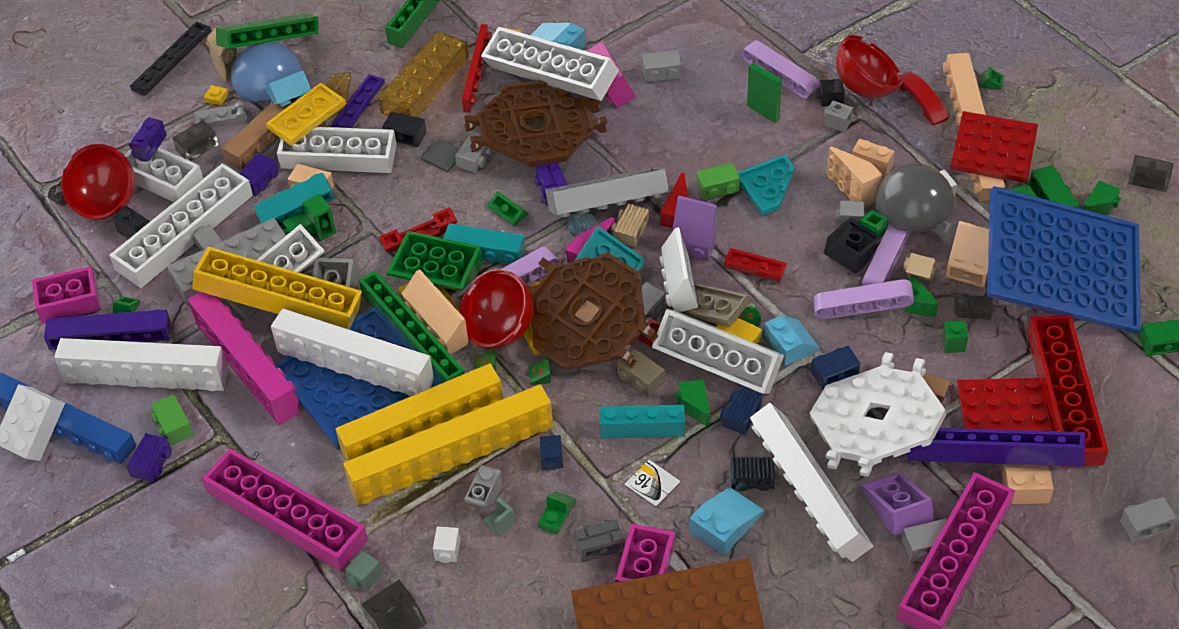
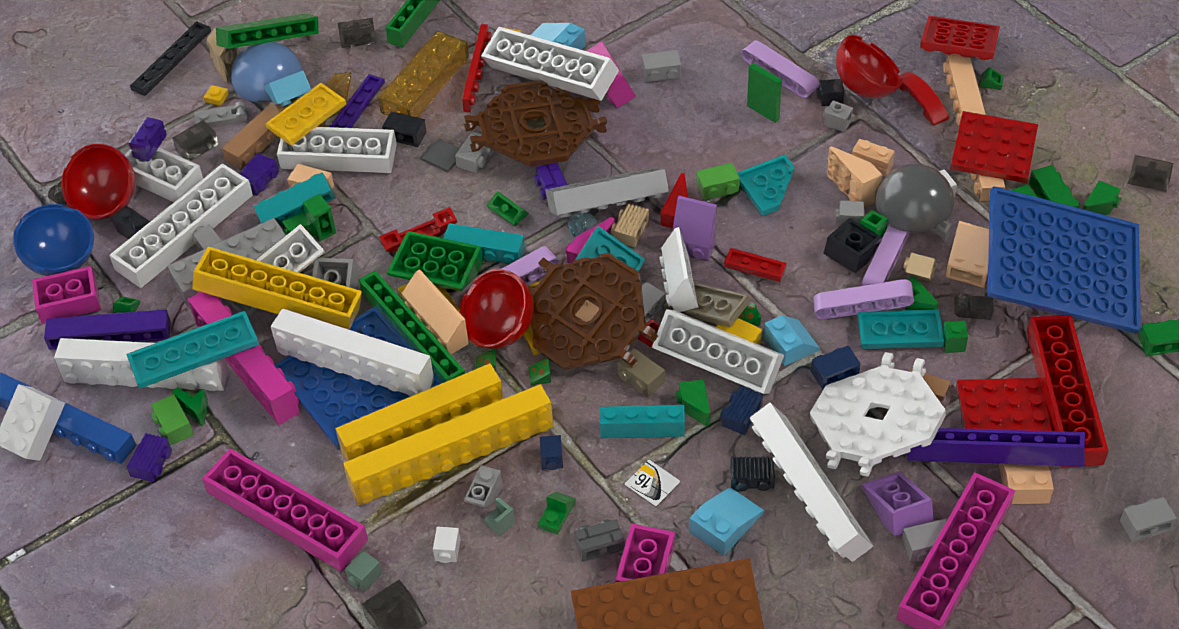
none -> blue piece [13,204,94,276]
none -> teal plate [126,311,259,389]
none -> green slope [172,387,208,426]
none -> clear smoke brick [338,18,377,48]
none -> teal plate [857,310,944,349]
none -> red plate [920,15,1000,60]

